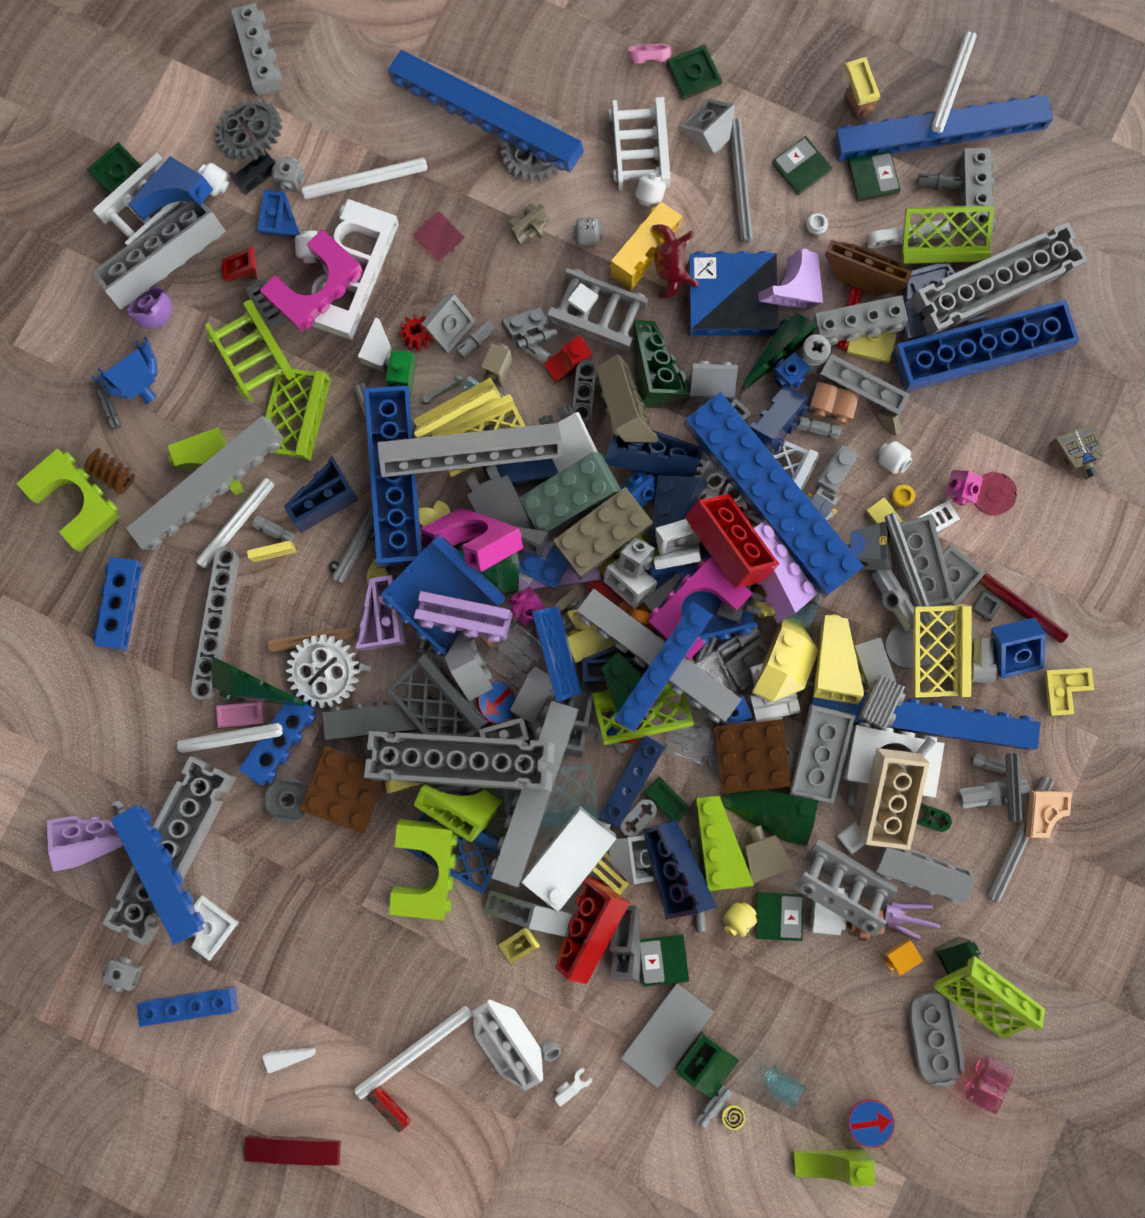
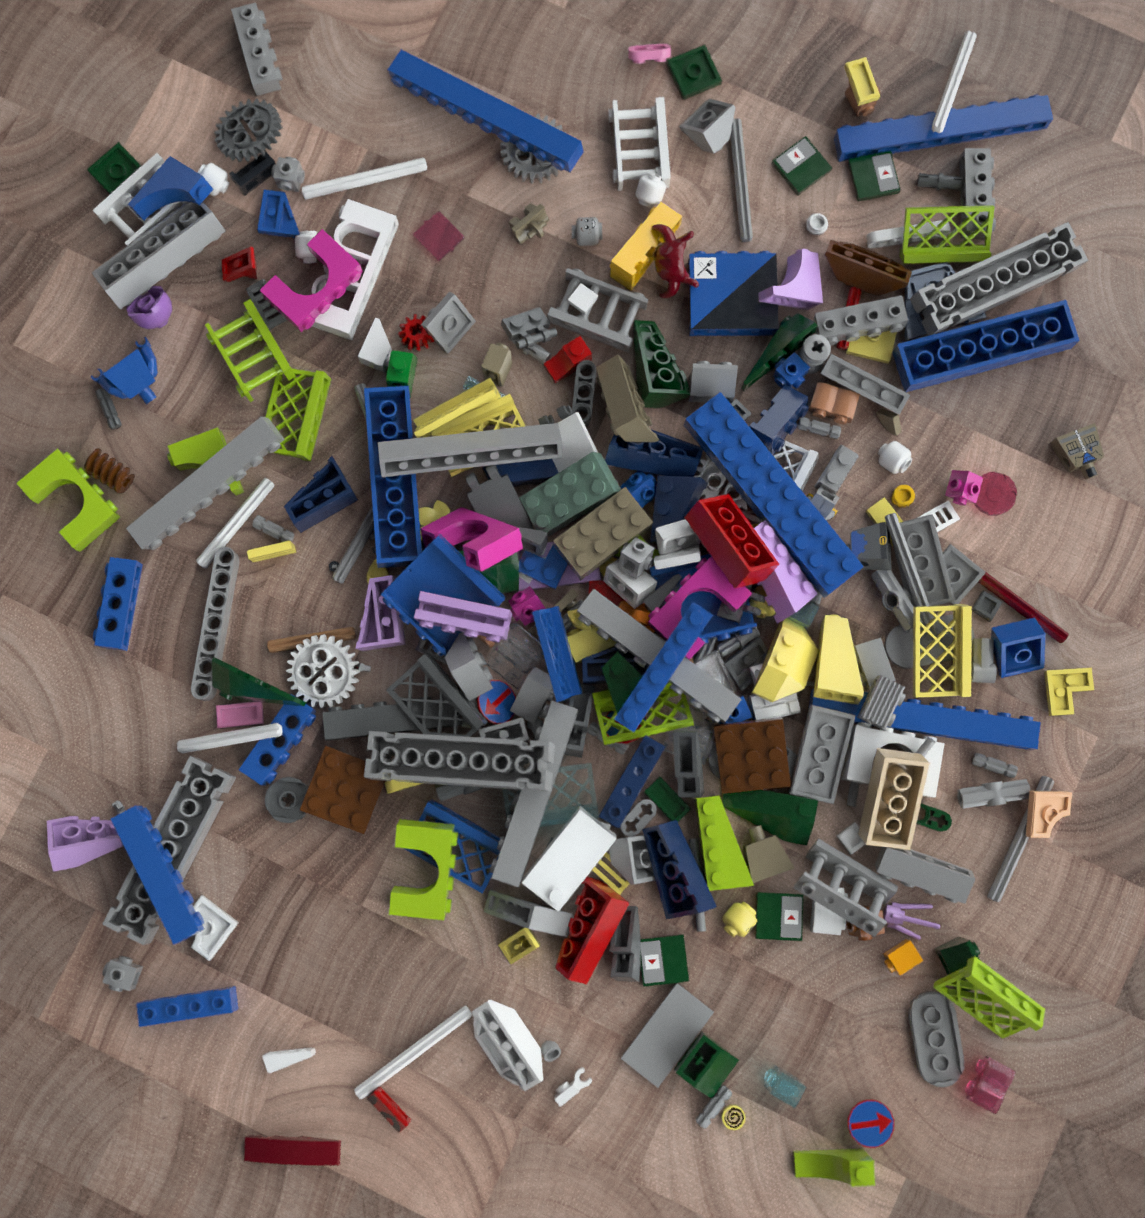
lime arch [414,784,503,842] -> none
light grey hinge [423,375,463,404] -> none
light grey axle [455,321,495,359] -> none
dark grey axle [1005,753,1022,822] -> none
none -> dark grey slope [673,731,704,798]

